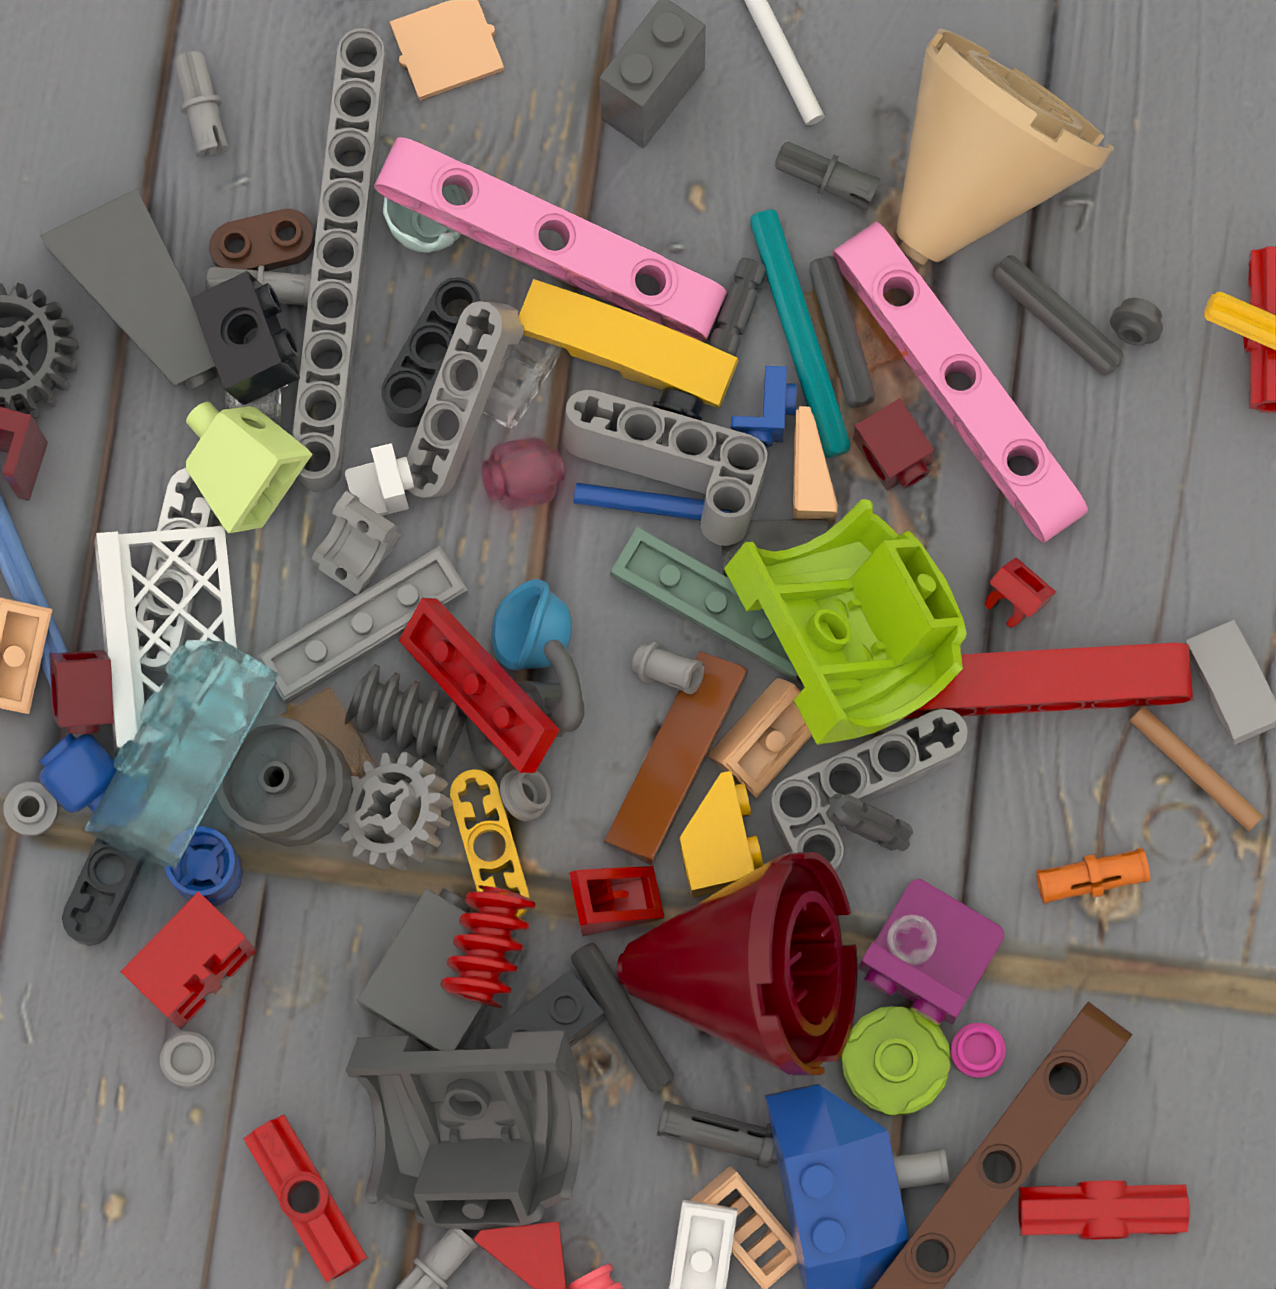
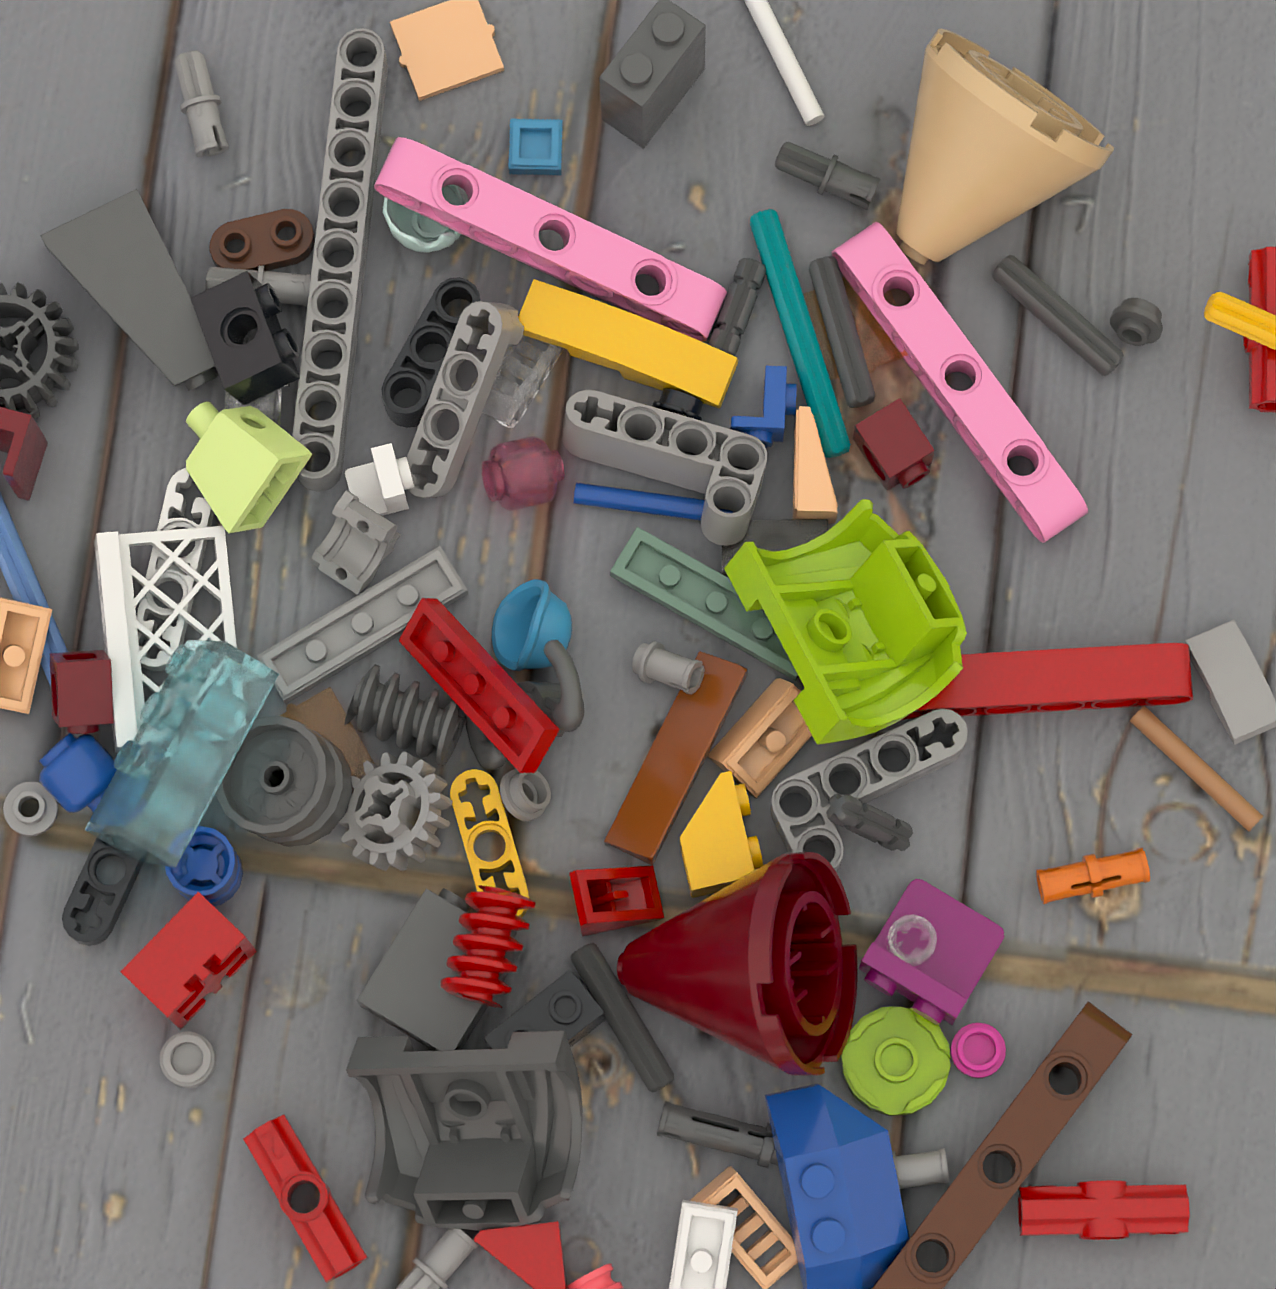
red tile [985,557,1056,628] -> none
none -> dark azure tile [509,119,563,175]

